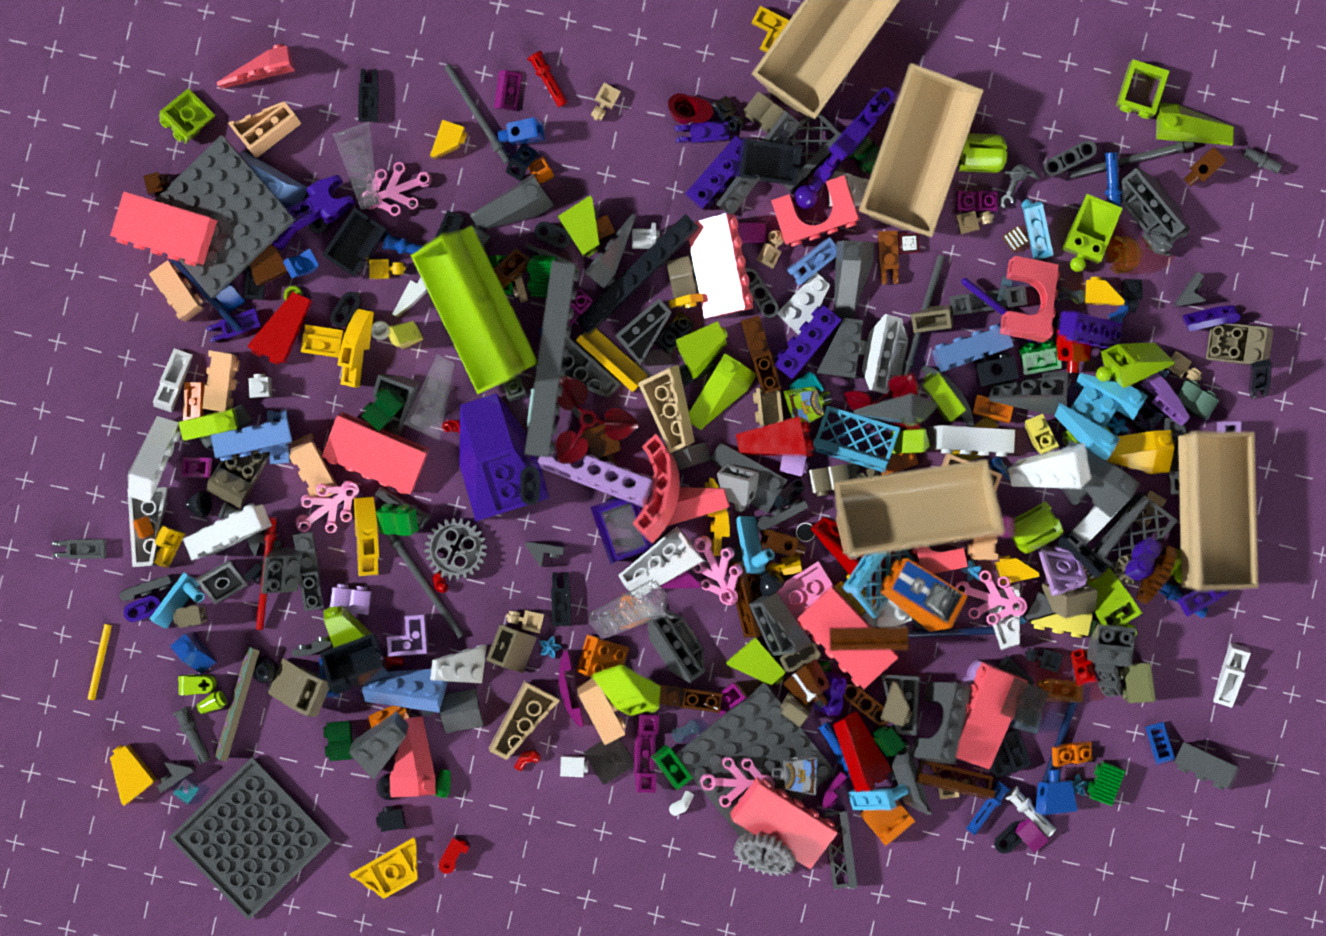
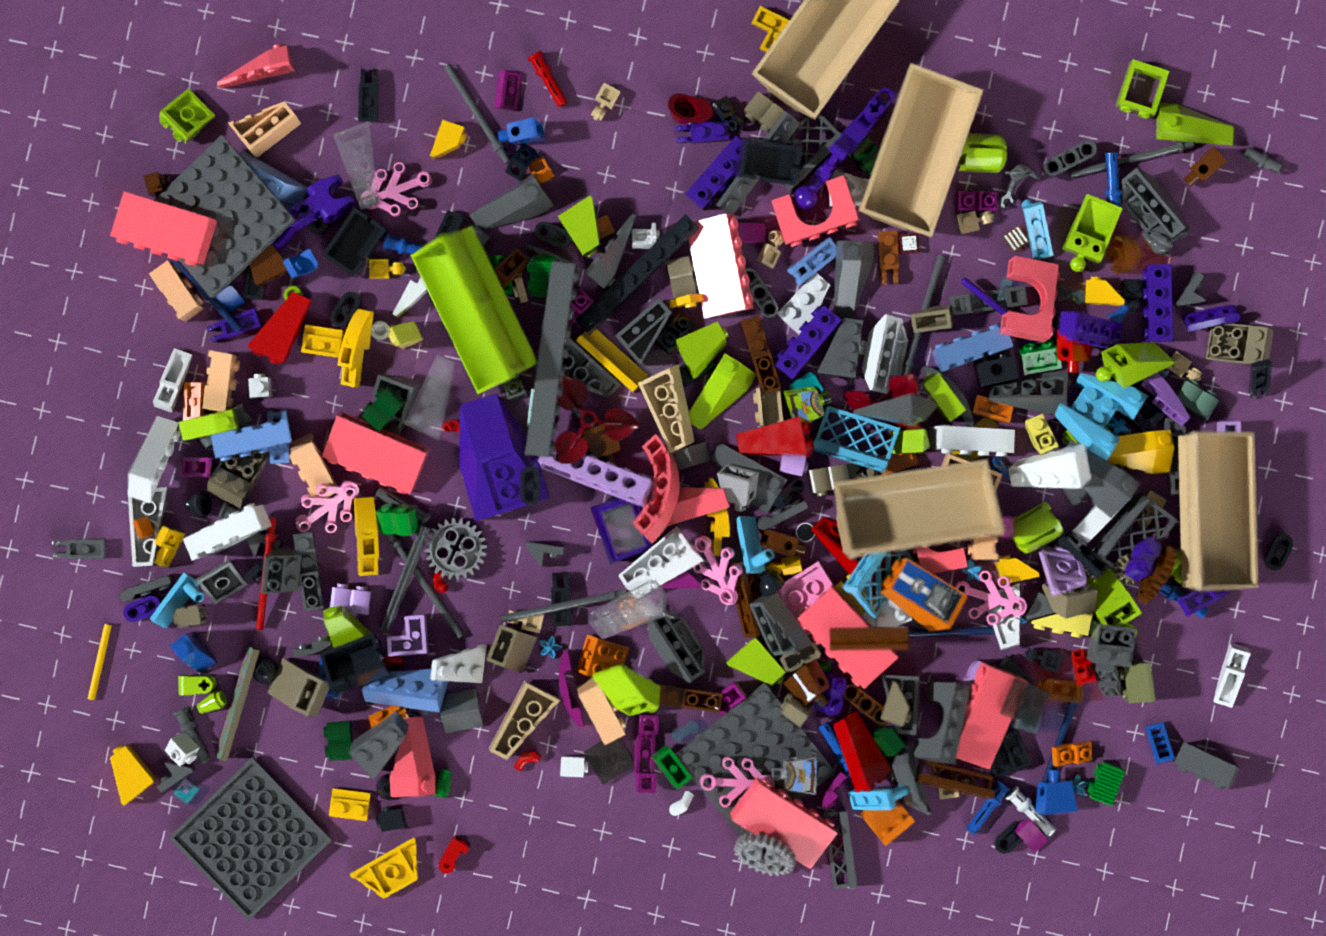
none -> white brick [165,732,200,767]
none -> yellow plate [329,788,371,821]
none -> dark grey axle [380,525,430,633]
none -> dark grey bar [501,589,627,623]
none -> dark purple brick [1142,264,1173,343]
none -> black plate [1264,534,1293,571]

